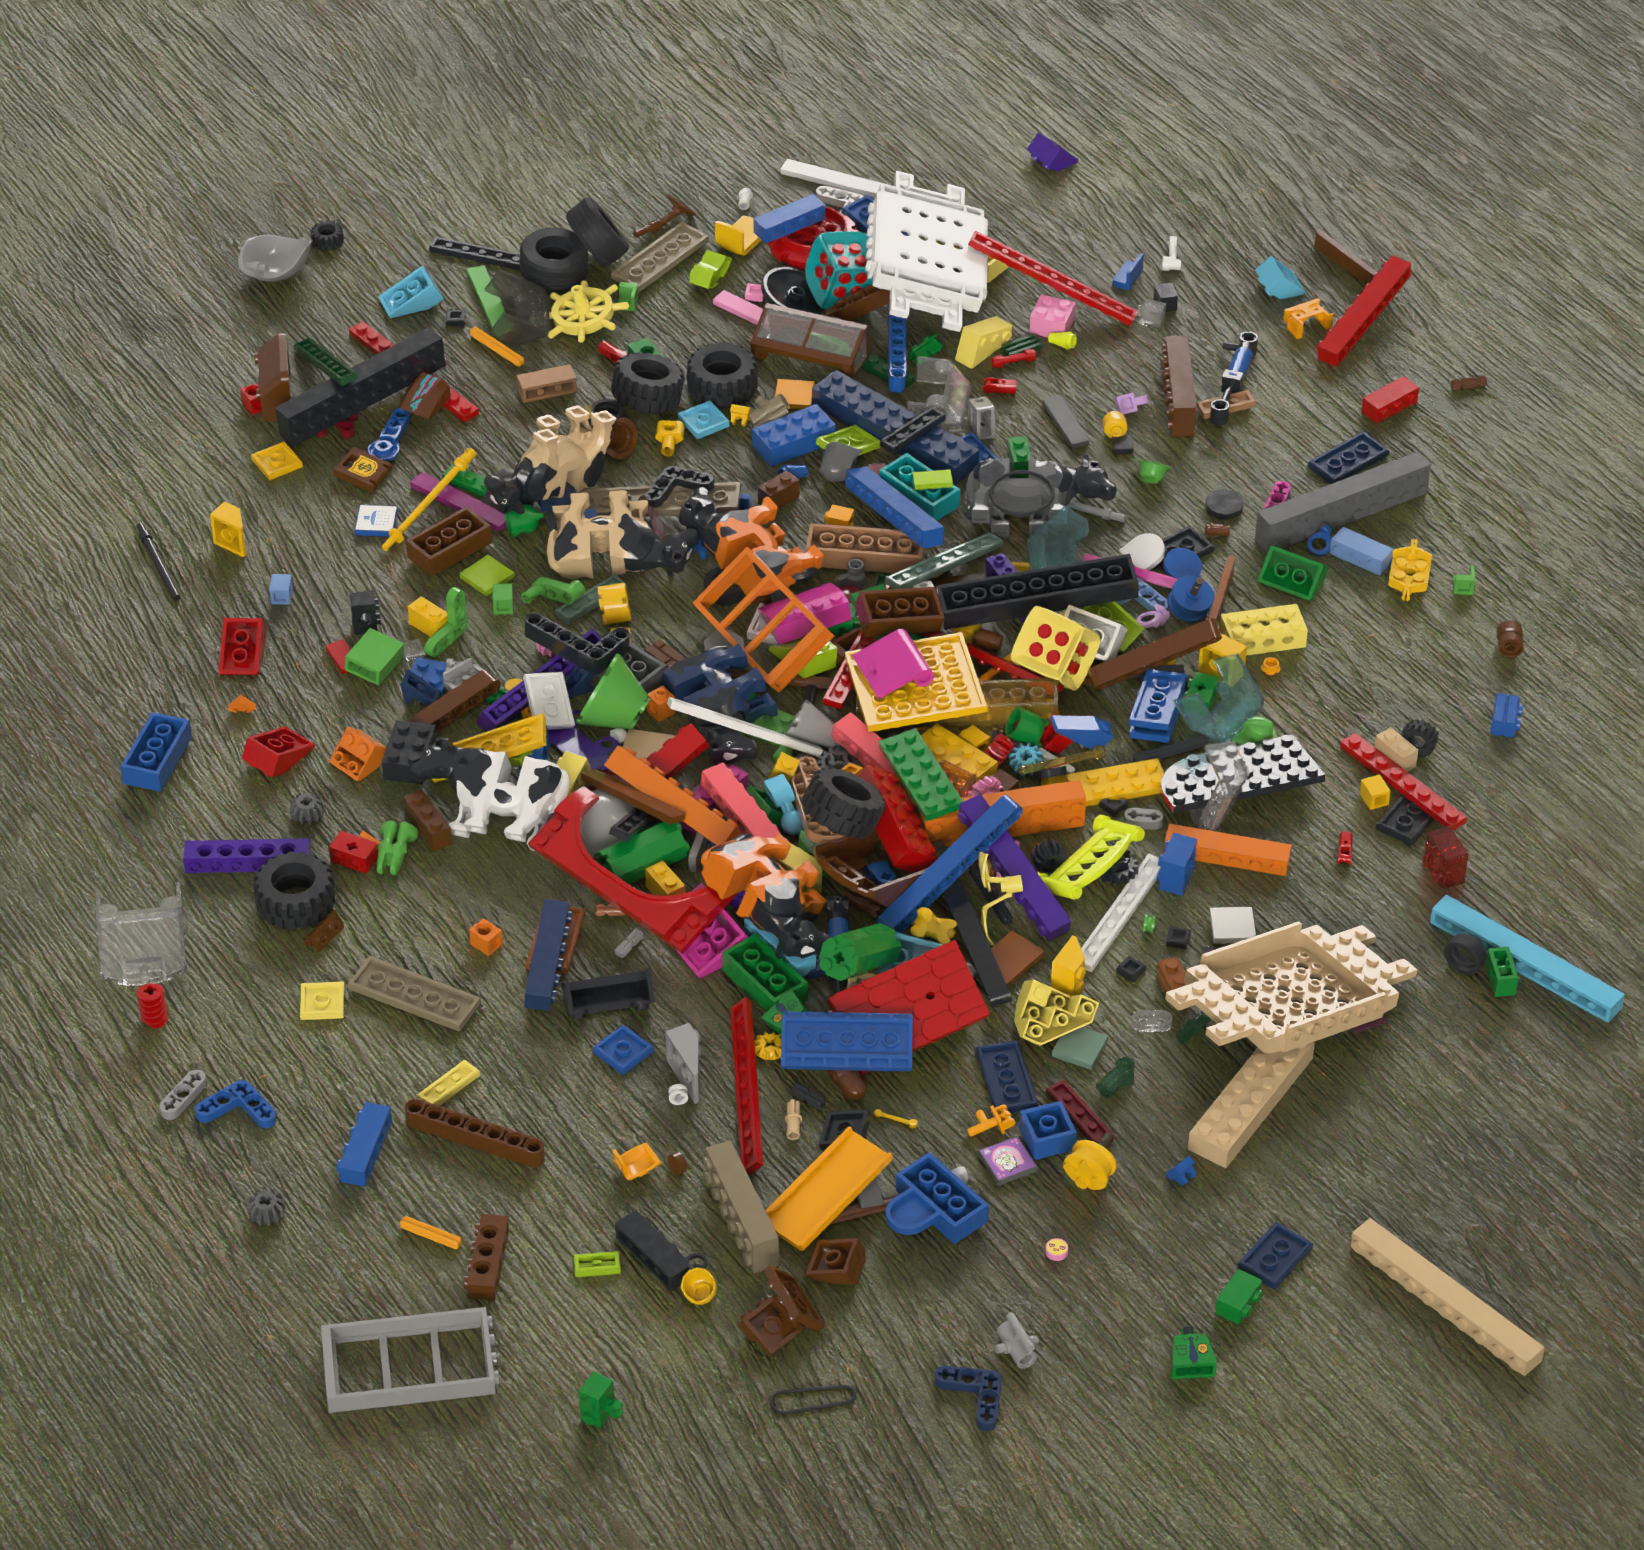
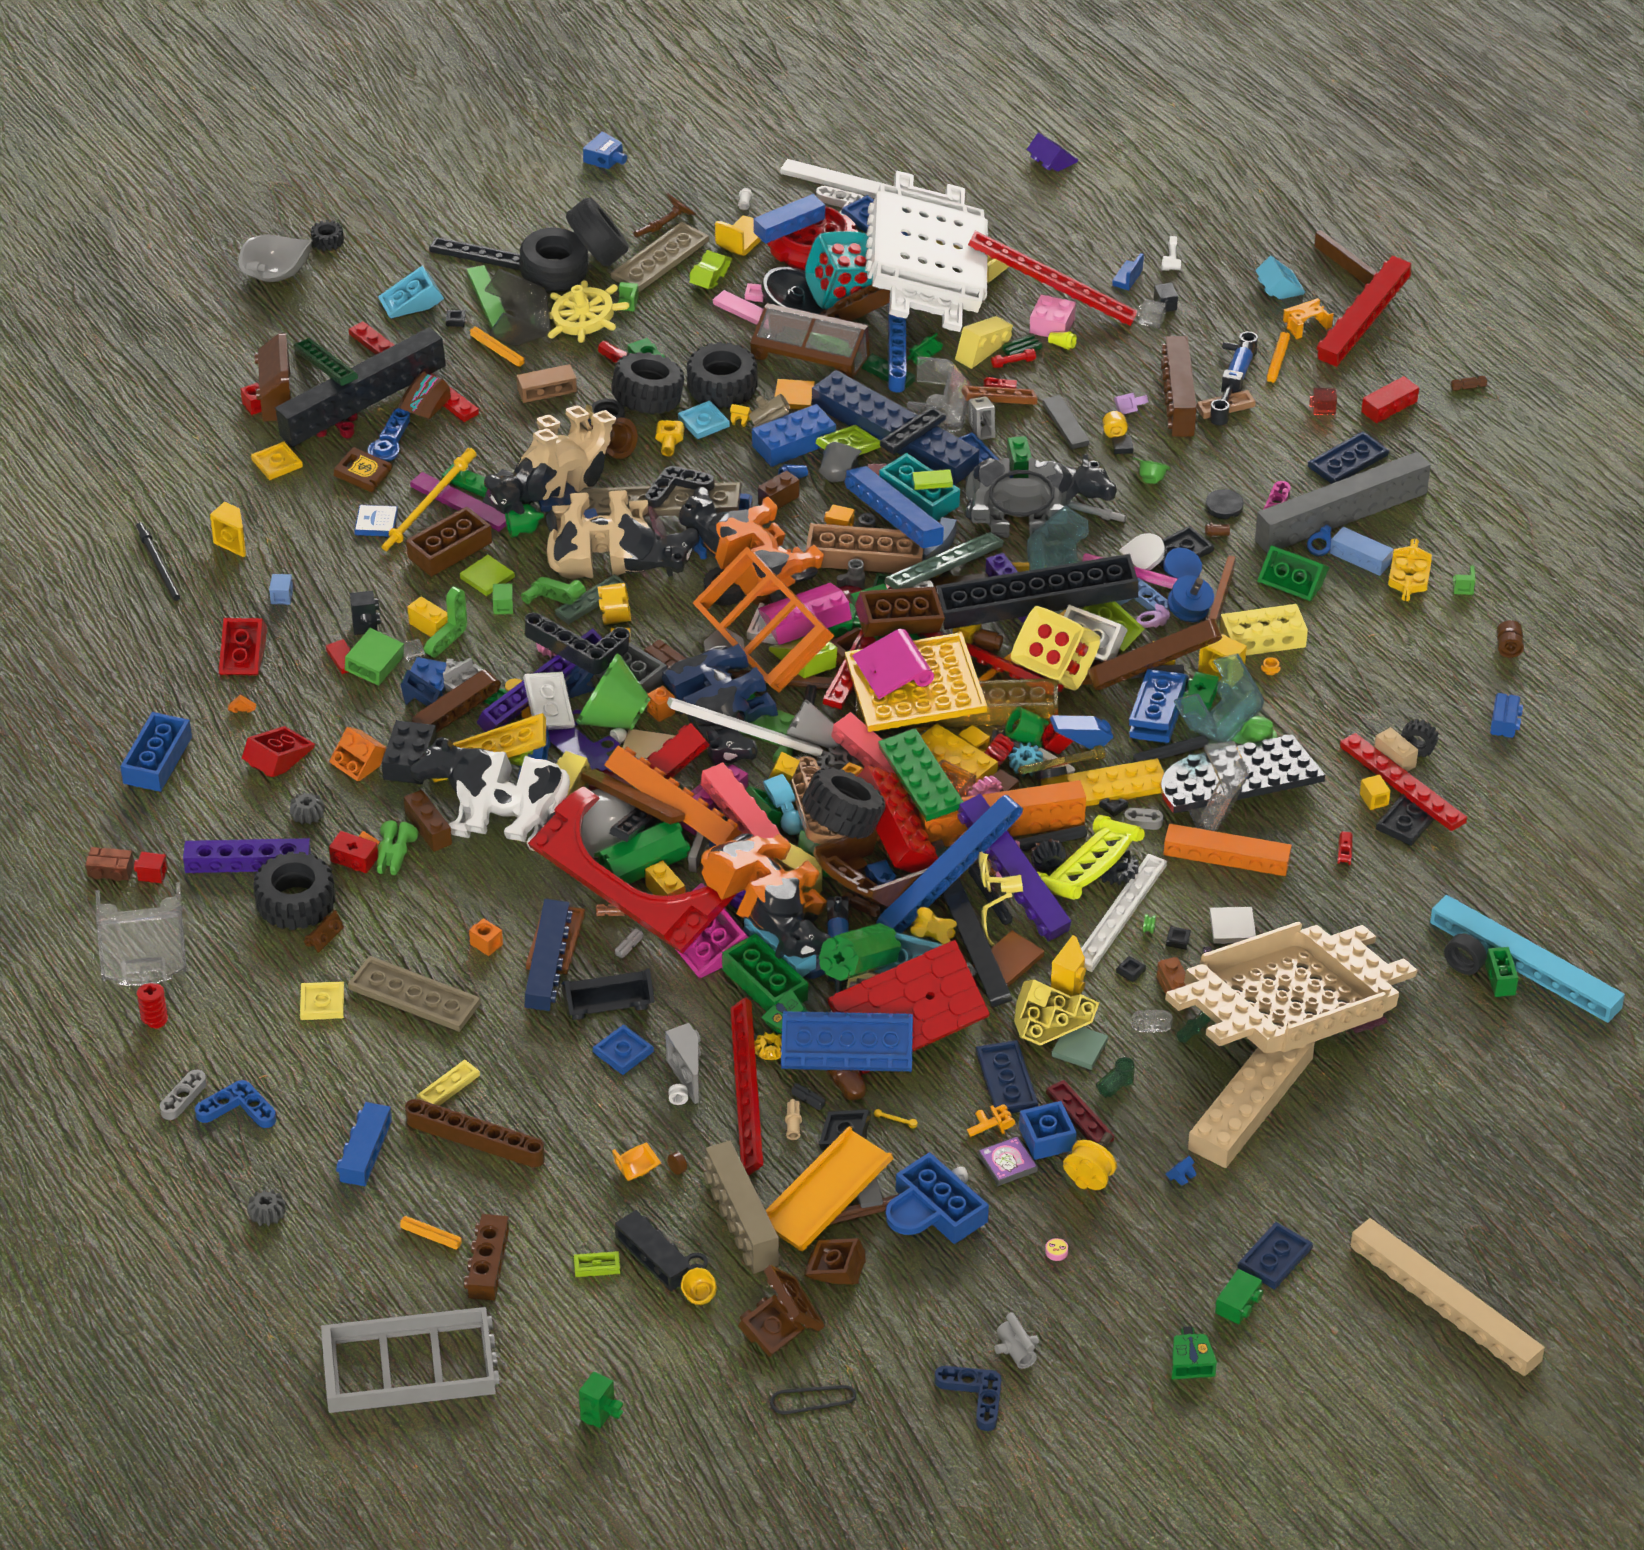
blue brick [1157,833,1197,896] -> none
clear red brick [1422,826,1469,889] -> none
none -> copper brick [86,847,134,881]
none -> red brick [134,852,168,884]
none -> blue torso [583,132,627,169]
none -> dark grey bush [858,513,876,528]
none -> sand blue slope [923,517,957,561]
none -> dark orange tile [962,386,1038,405]
none -> black axle [1014,825,1087,851]
none -> light orange axle [1266,332,1290,383]
none -> clear red brick [1309,388,1337,415]

